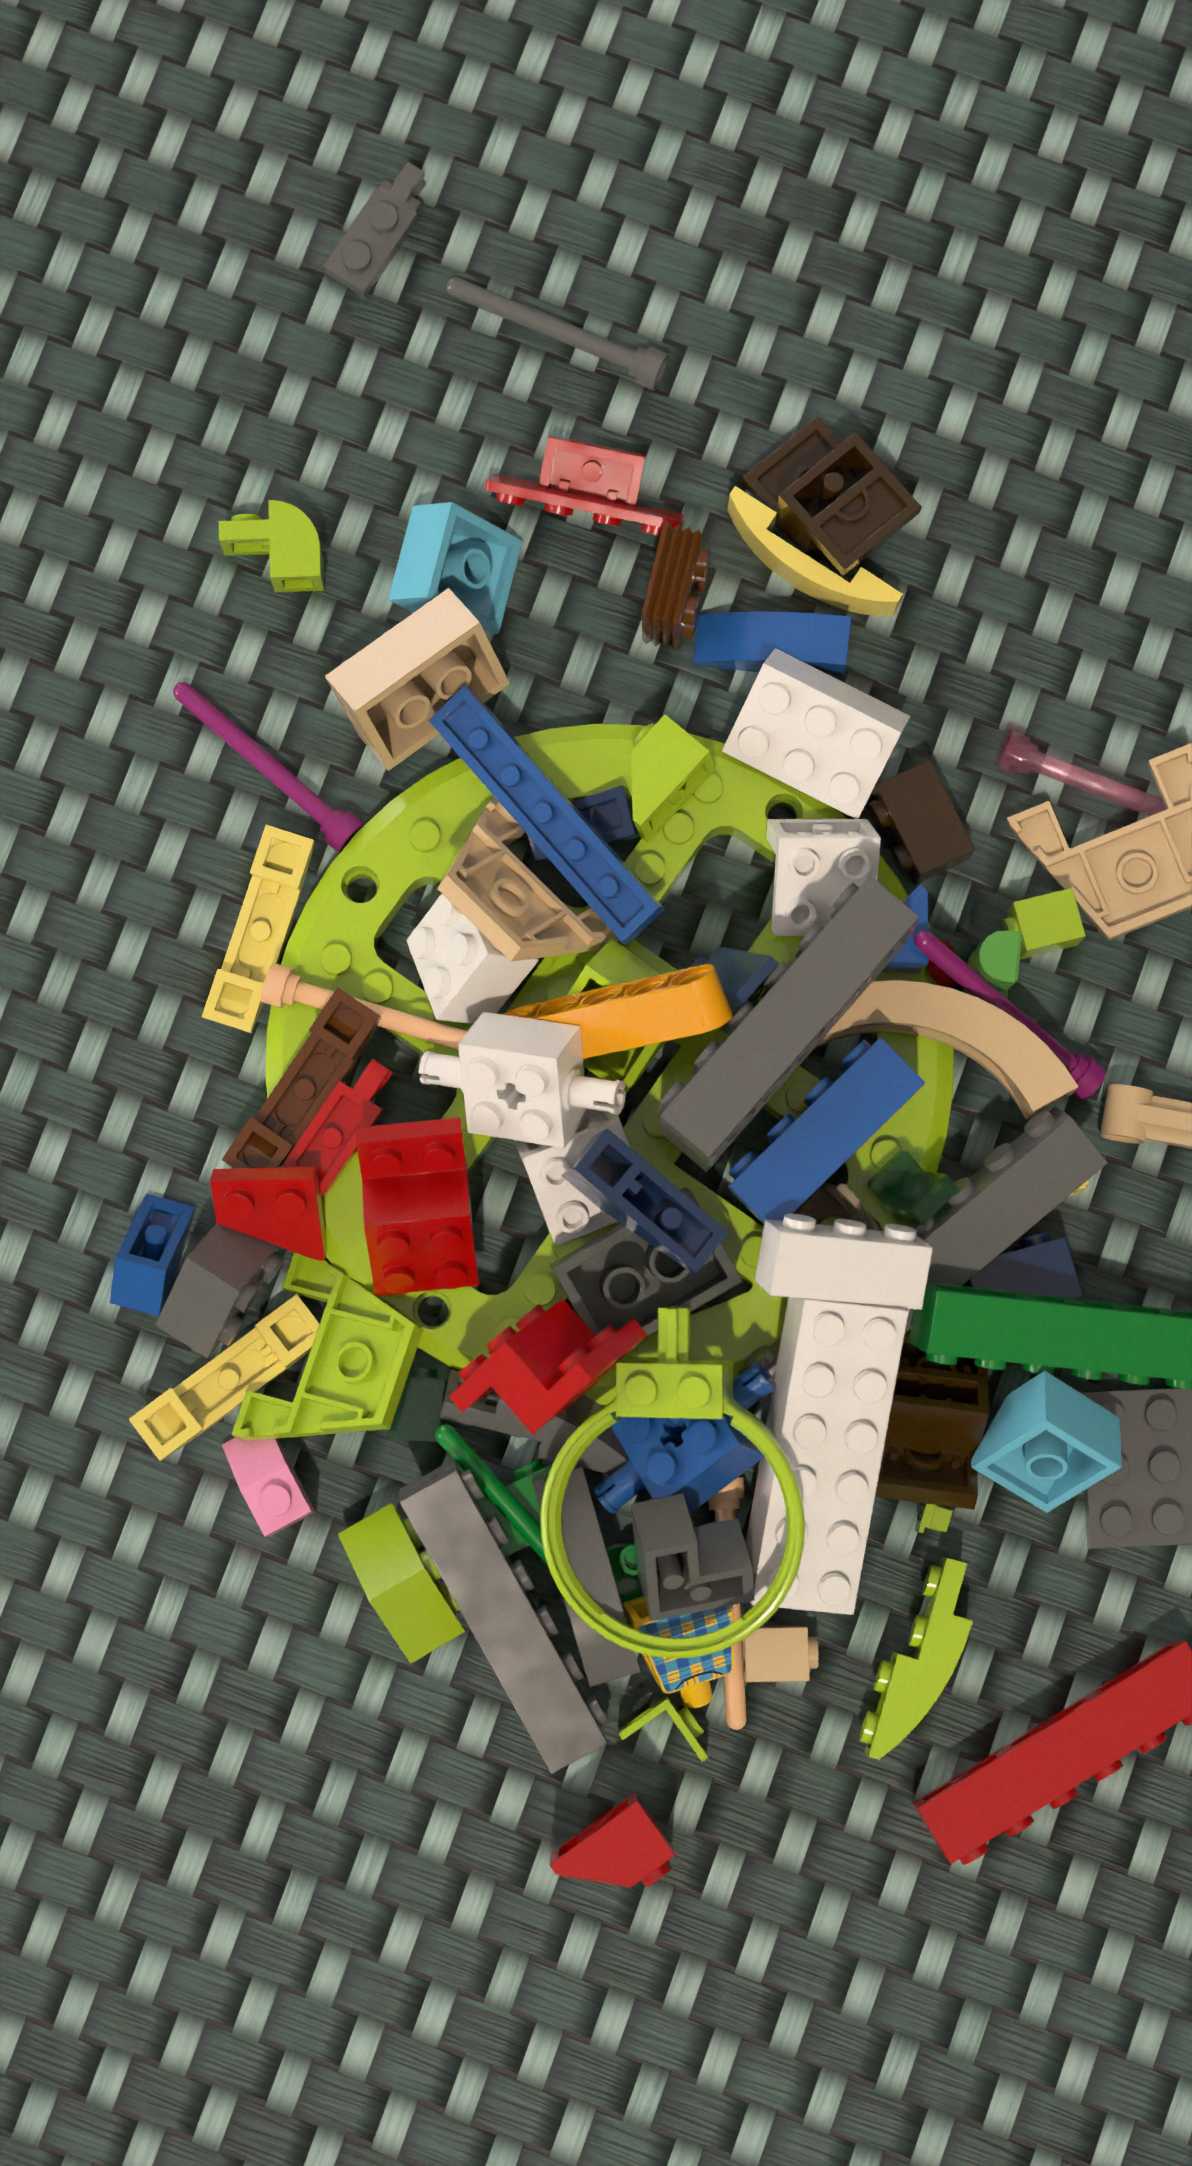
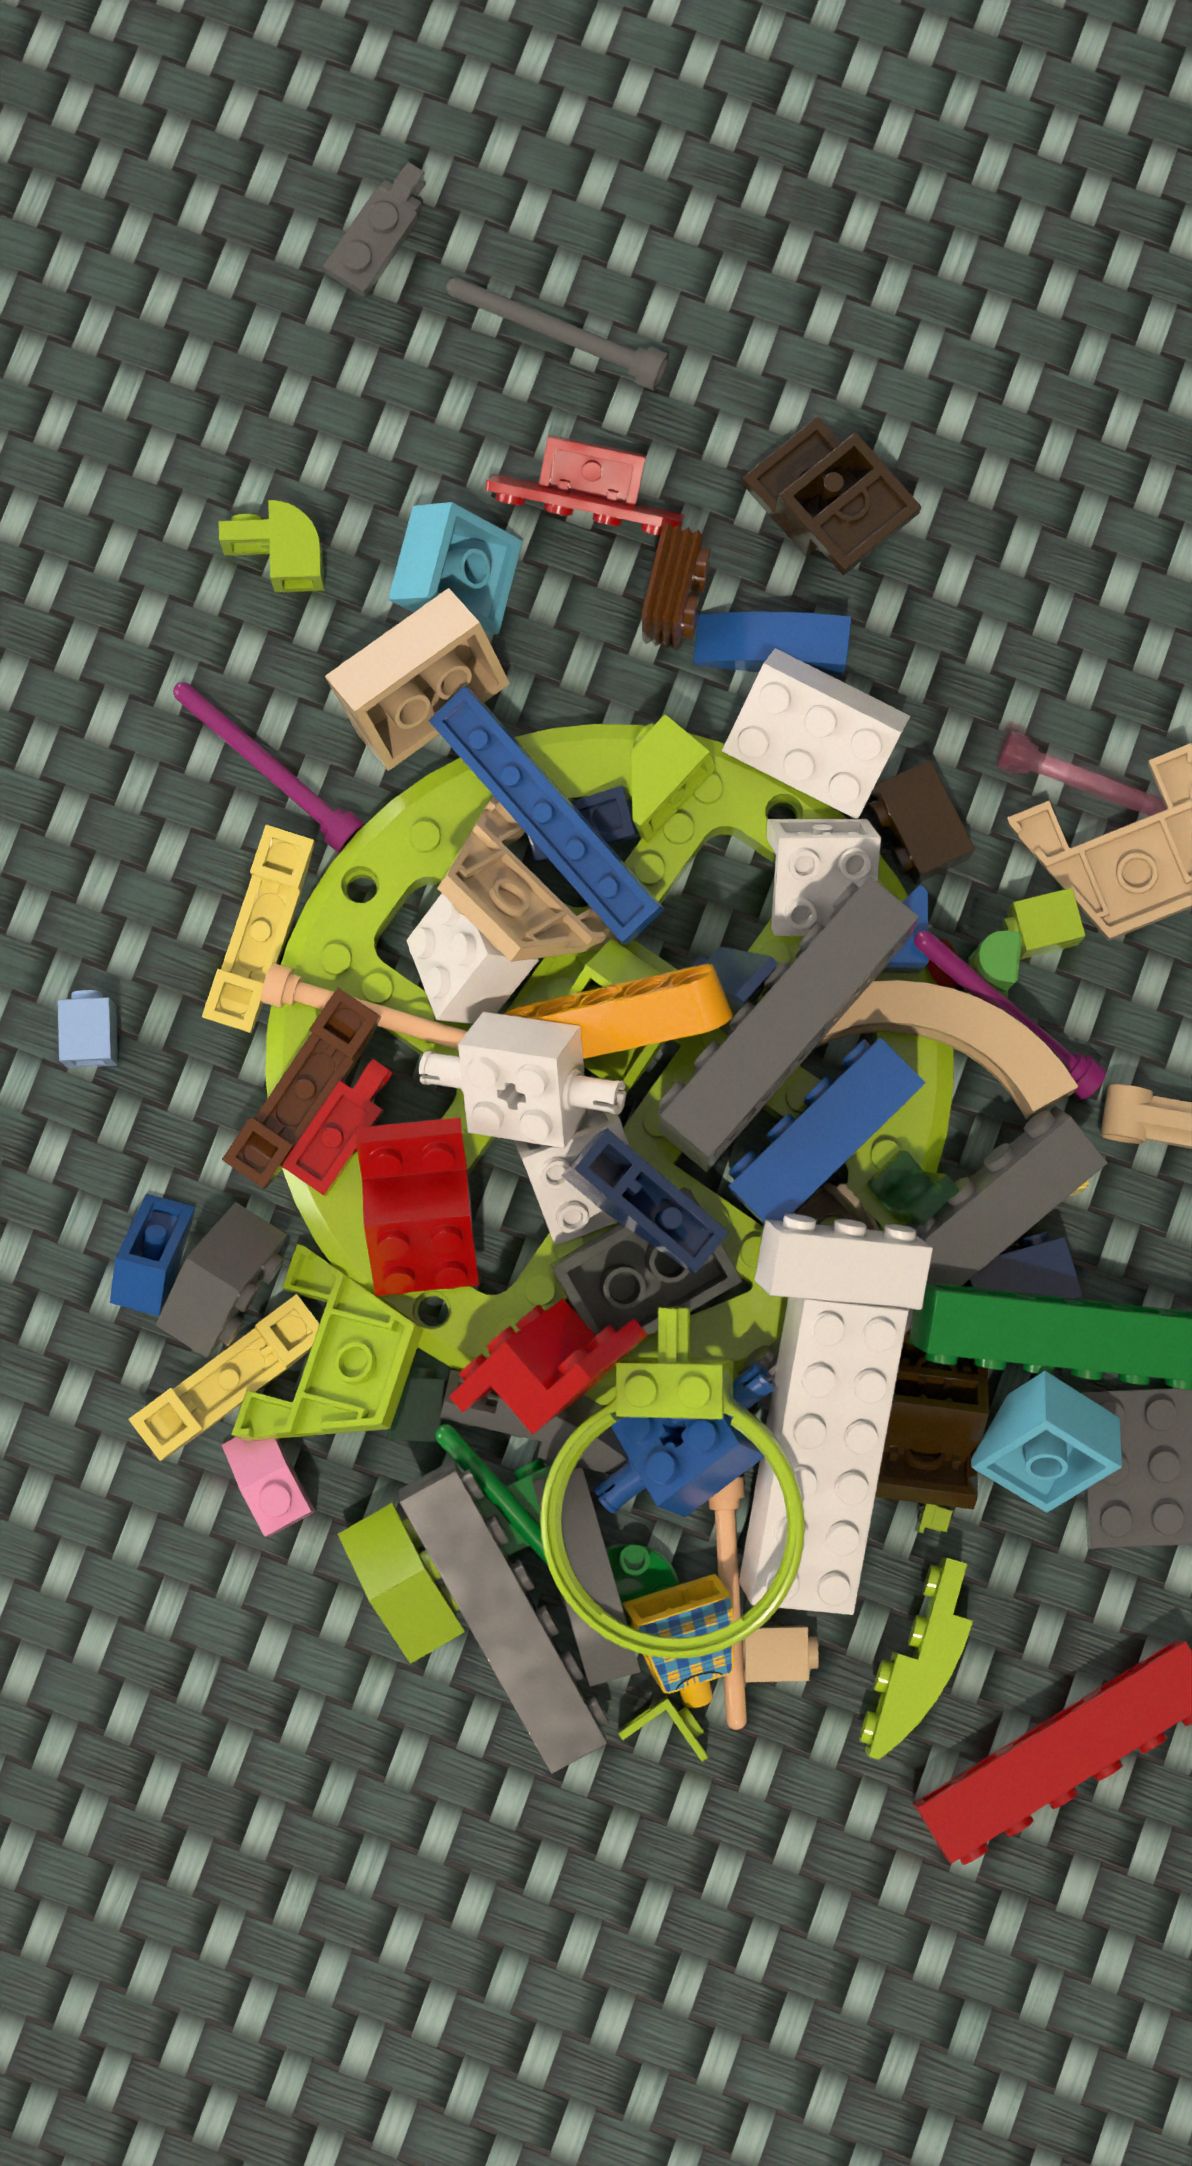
red wing [210,1166,327,1261] -> none
red slope [549,1792,675,1887] -> none
dark grey brick [631,1494,754,1622] -> none
light yellow slope [727,486,903,616] -> none
none -> light blue brick [58,990,118,1068]

